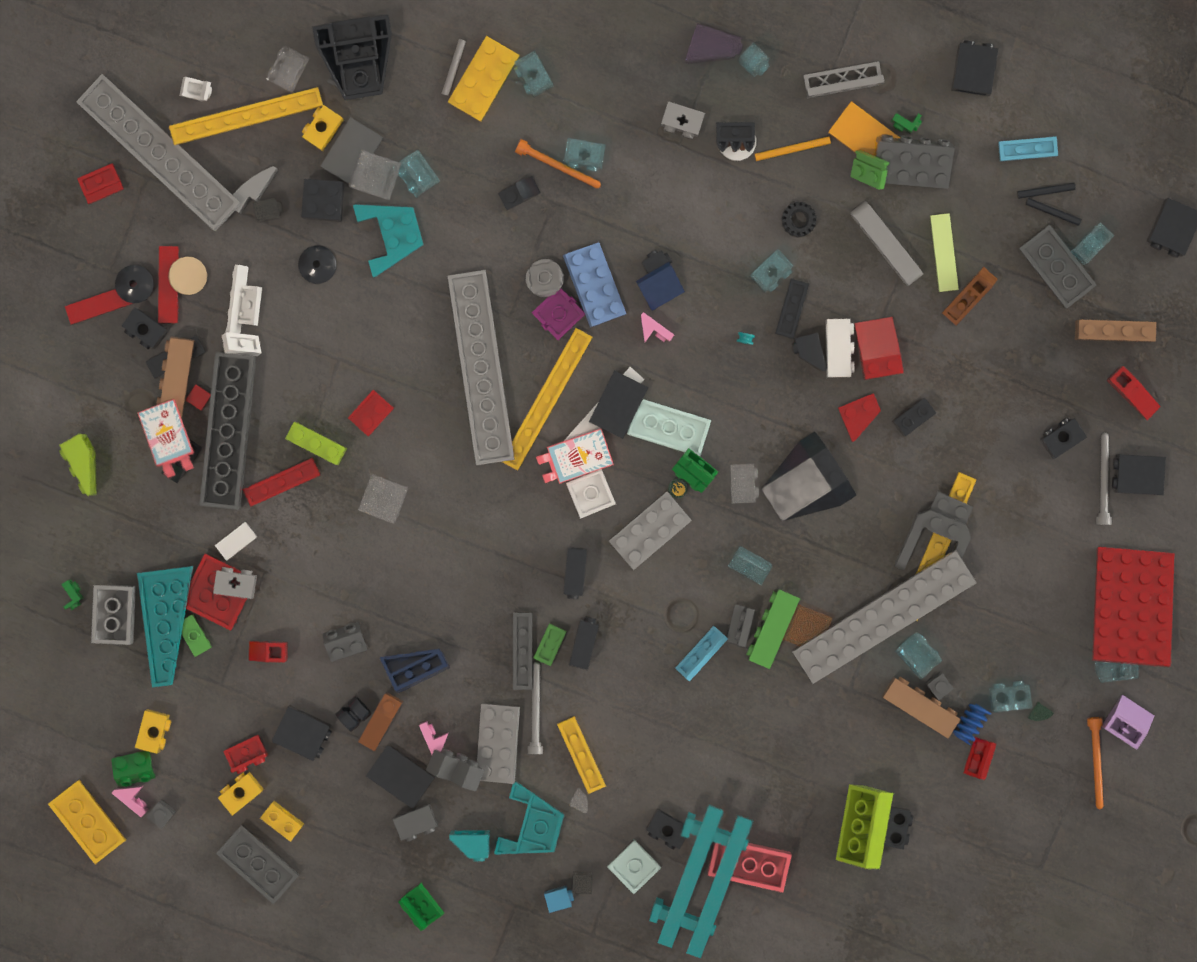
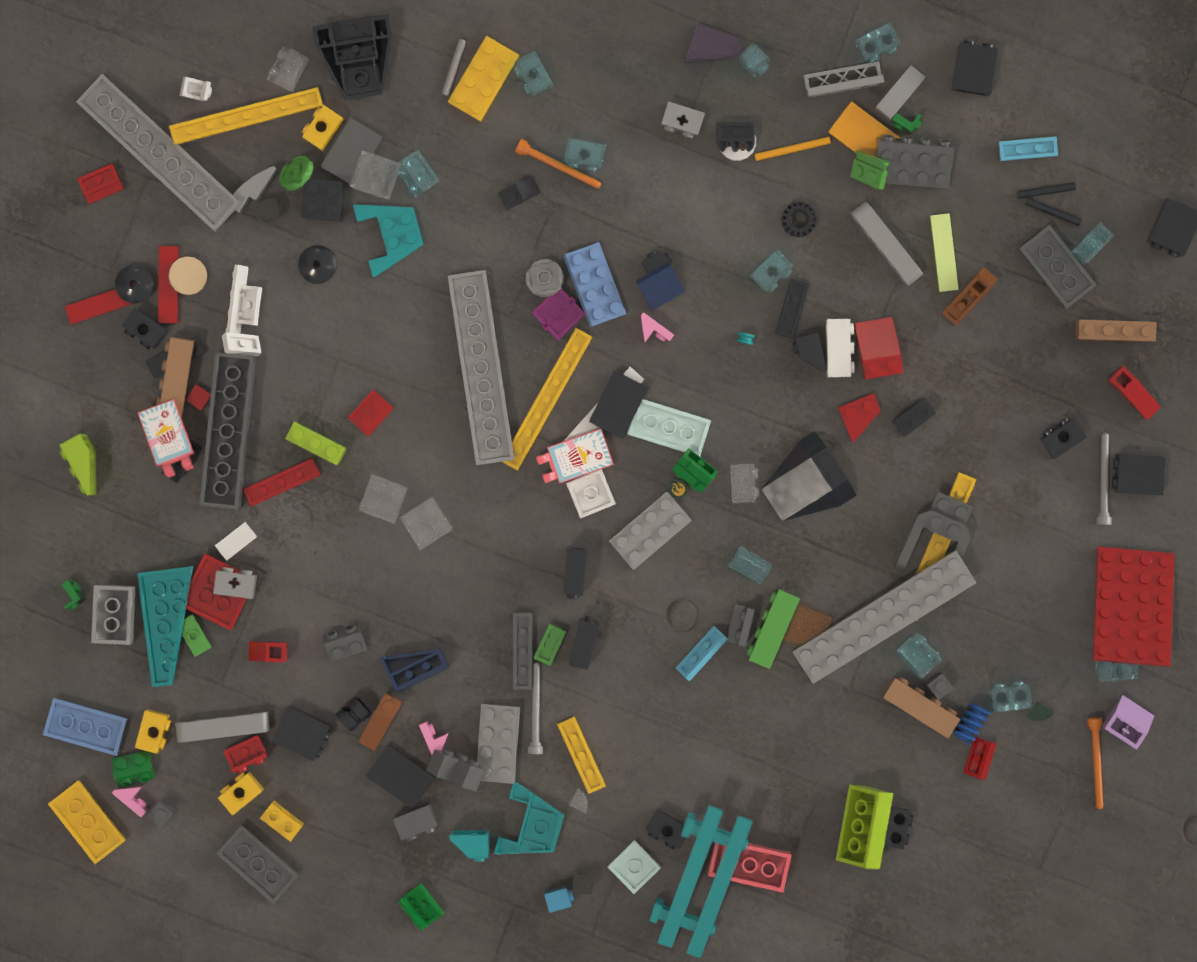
none -> medium blue plate [43,698,128,756]
none -> light grey beam [175,712,271,743]
none -> bright green tile [279,156,314,191]
none -> clear brick [400,497,454,550]
none -> clear light blue brick [855,23,901,63]
none -> light grey slope [875,65,925,121]

